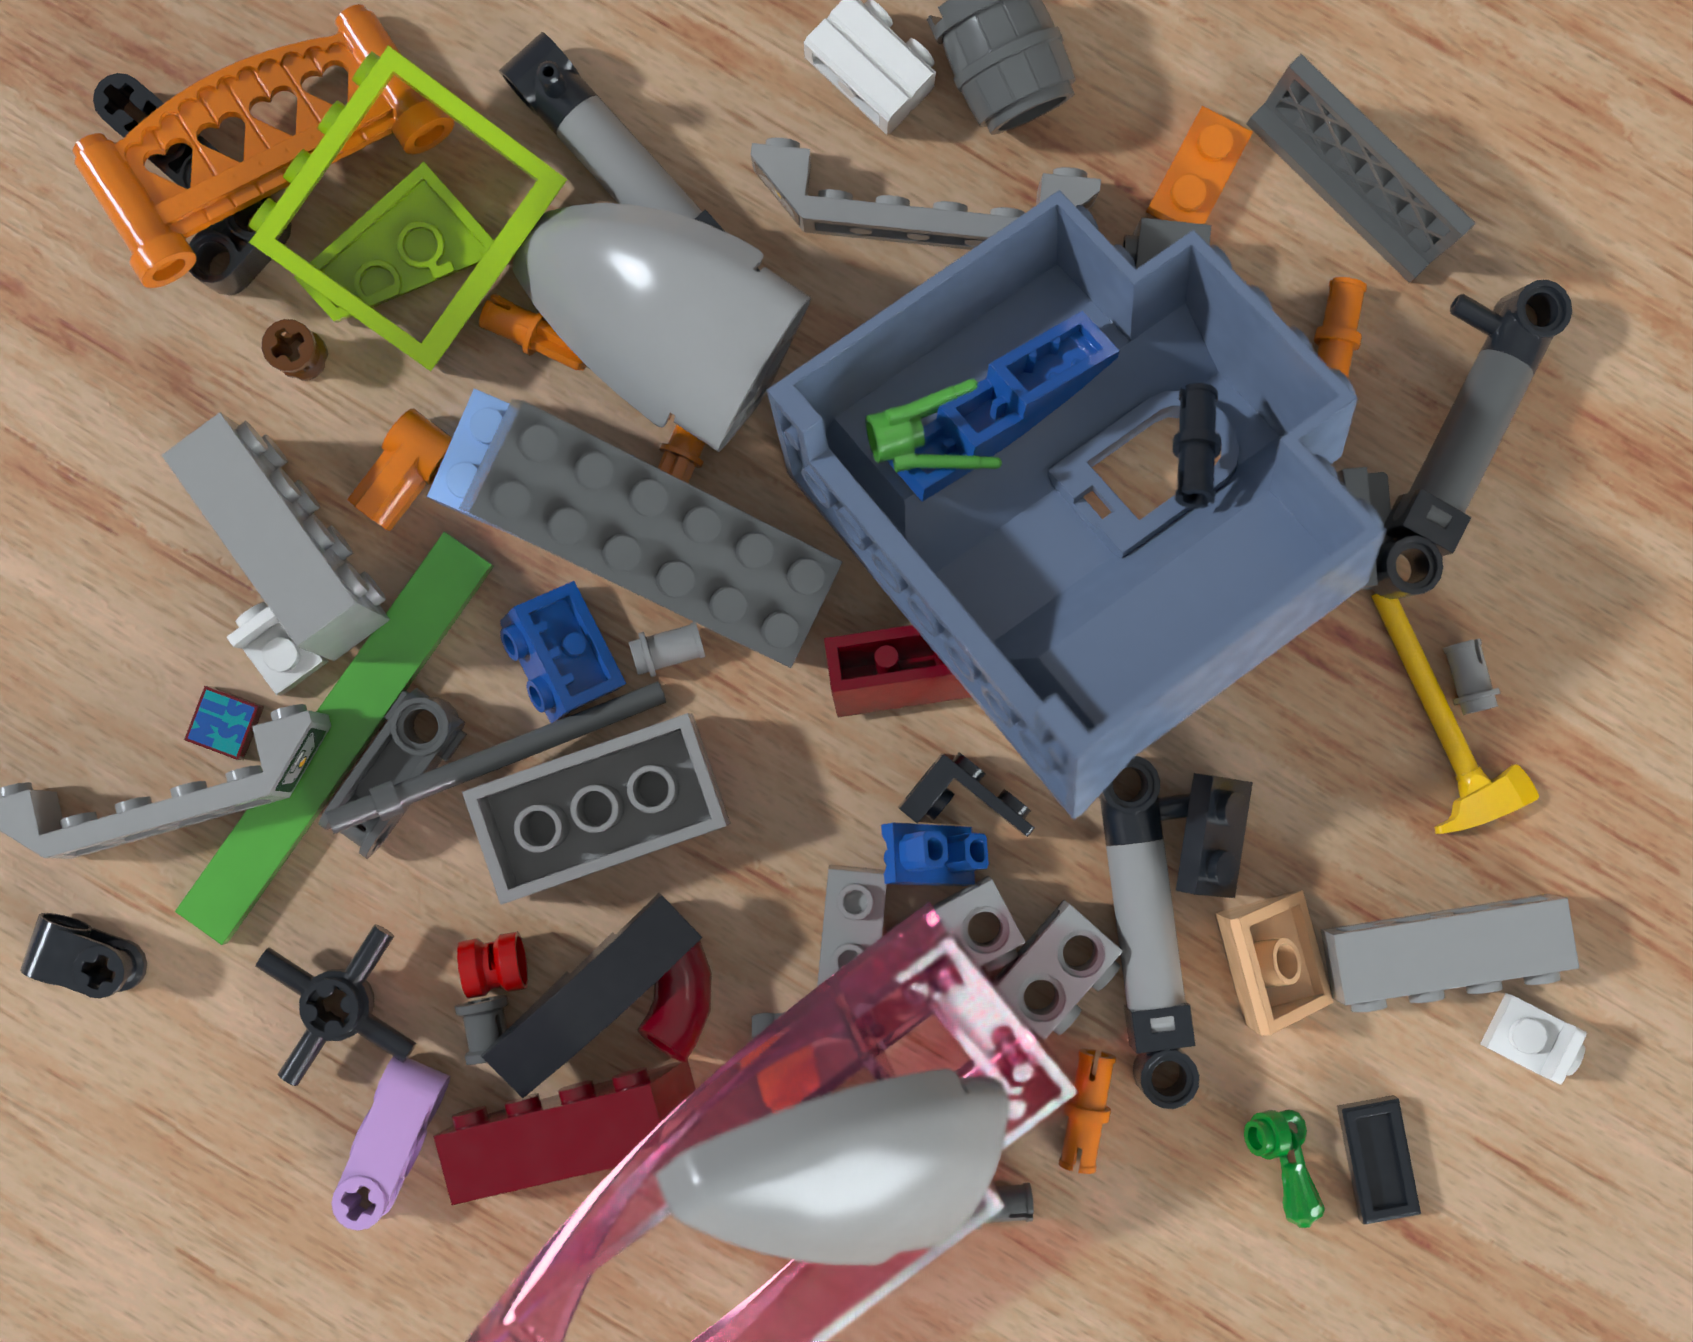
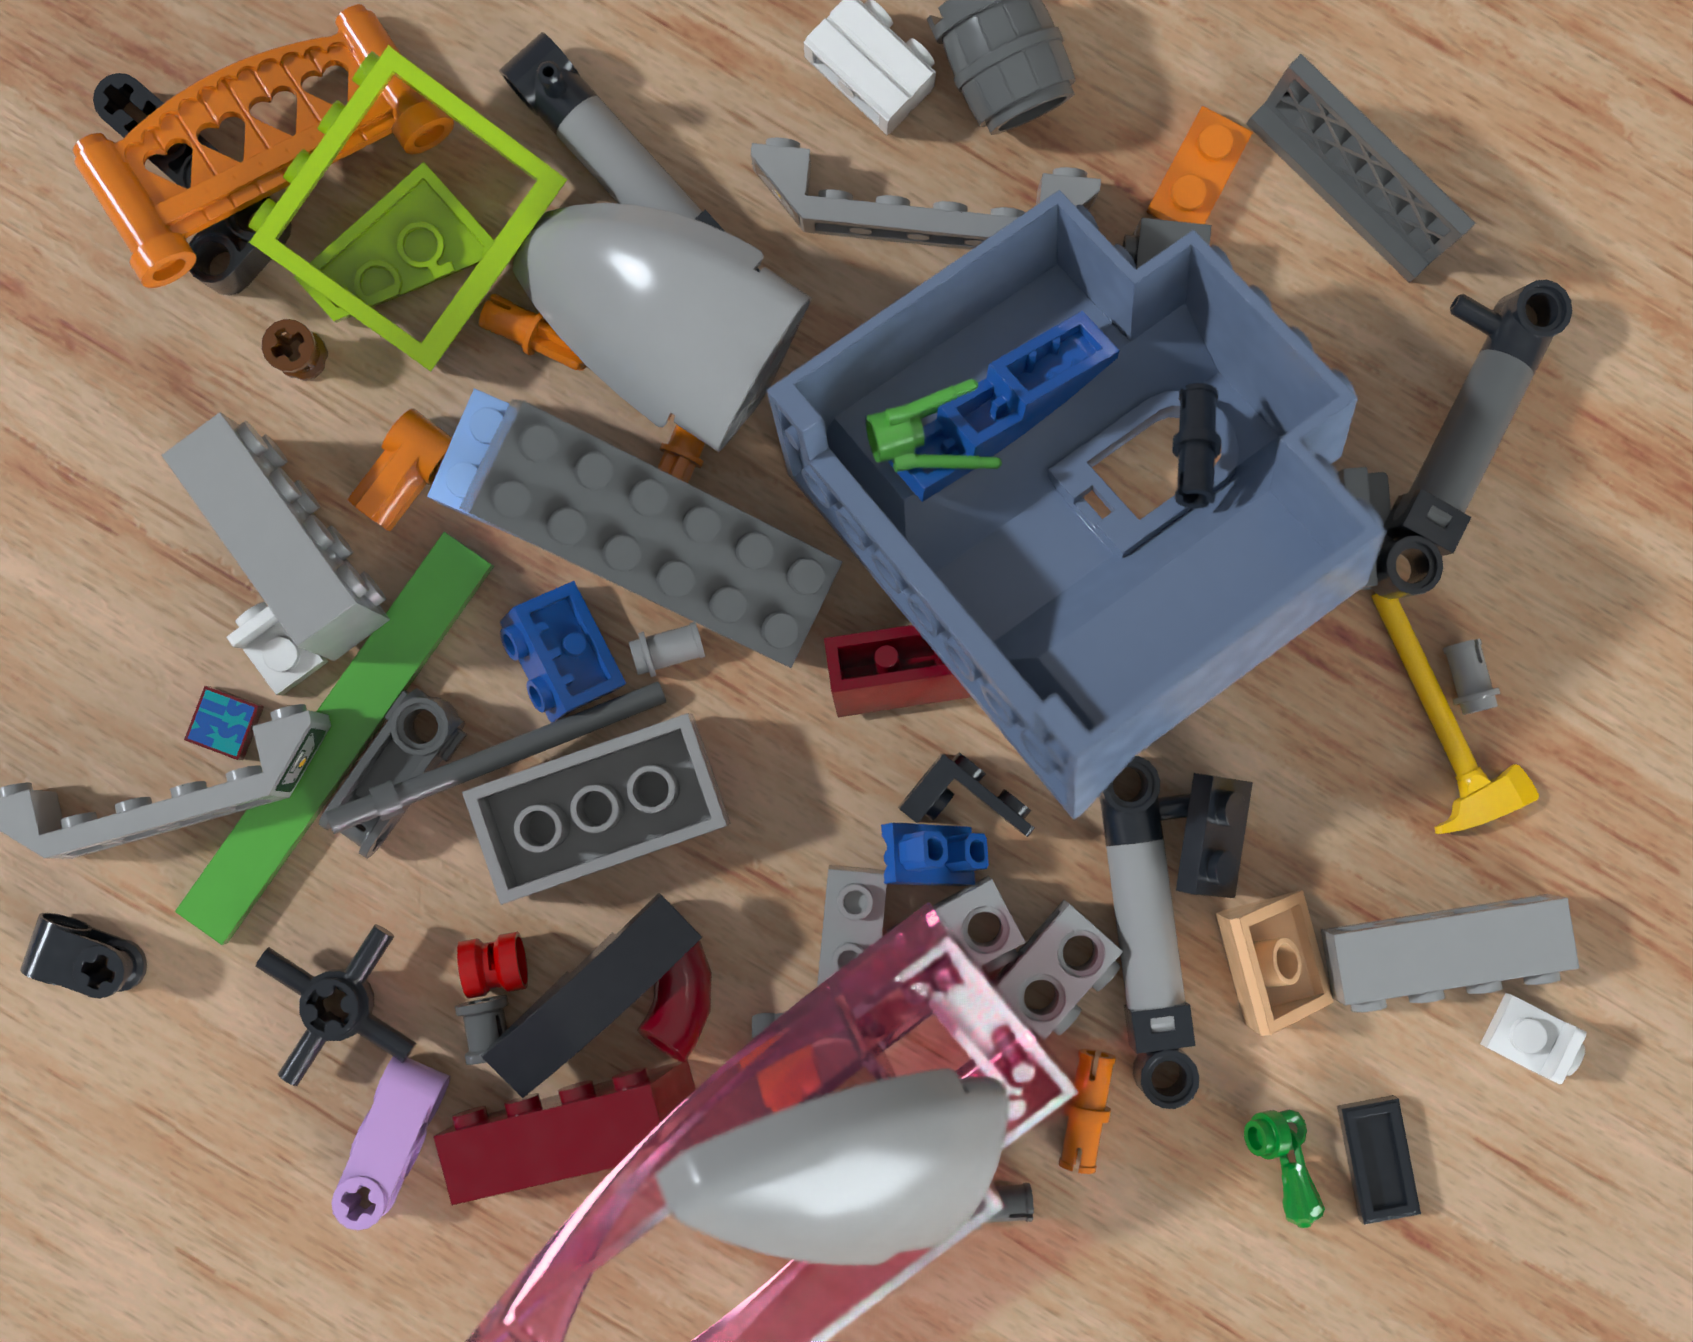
orange pin [1314,277,1367,378] -> none

